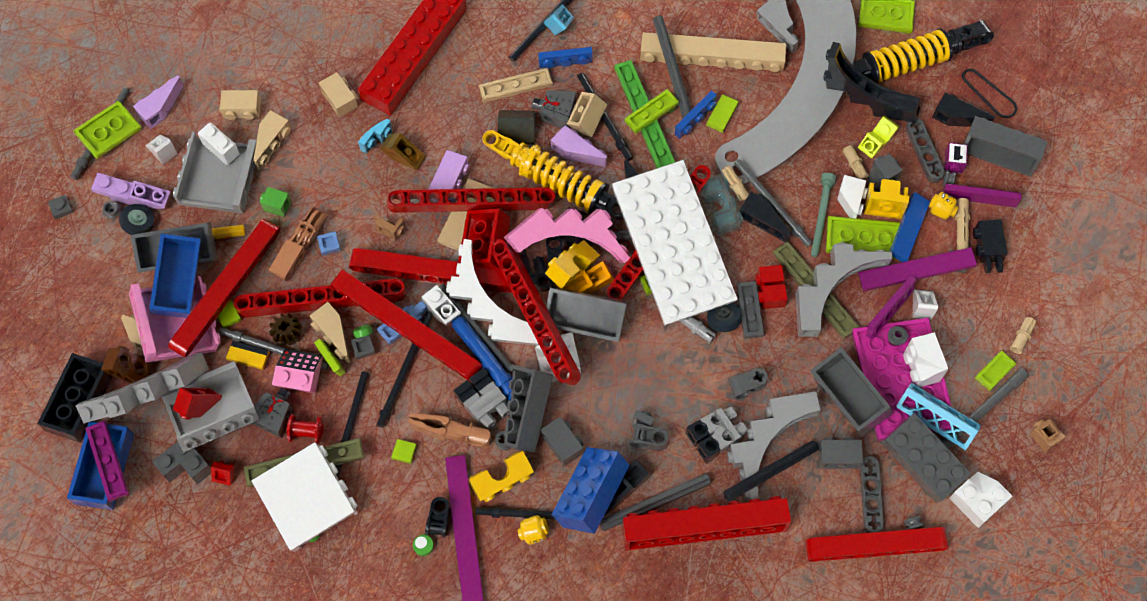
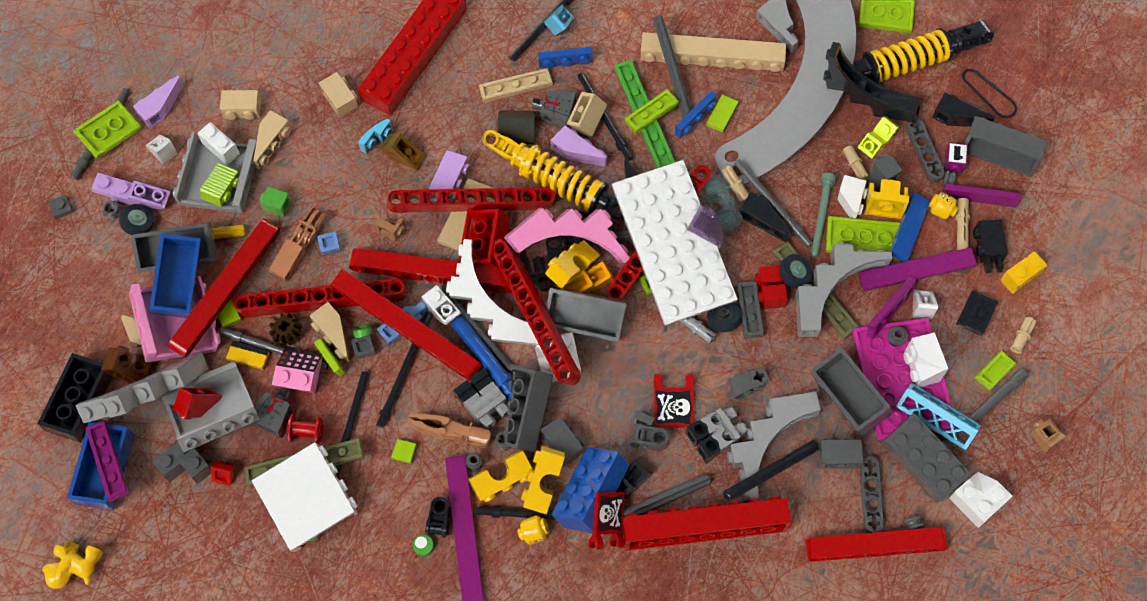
none -> yellow animal [42,541,103,589]
none -> lime brick [200,162,239,207]
none -> dark grey pin [466,453,482,473]
none -> yellow arch [521,446,565,514]
none -> flag [588,492,625,550]
none -> flag [654,374,694,427]
none -> clear purple slope [687,205,725,248]
none -> black wheel [779,254,813,288]
none -> black plate [956,290,998,336]
none -> yellow brick [1001,252,1047,294]

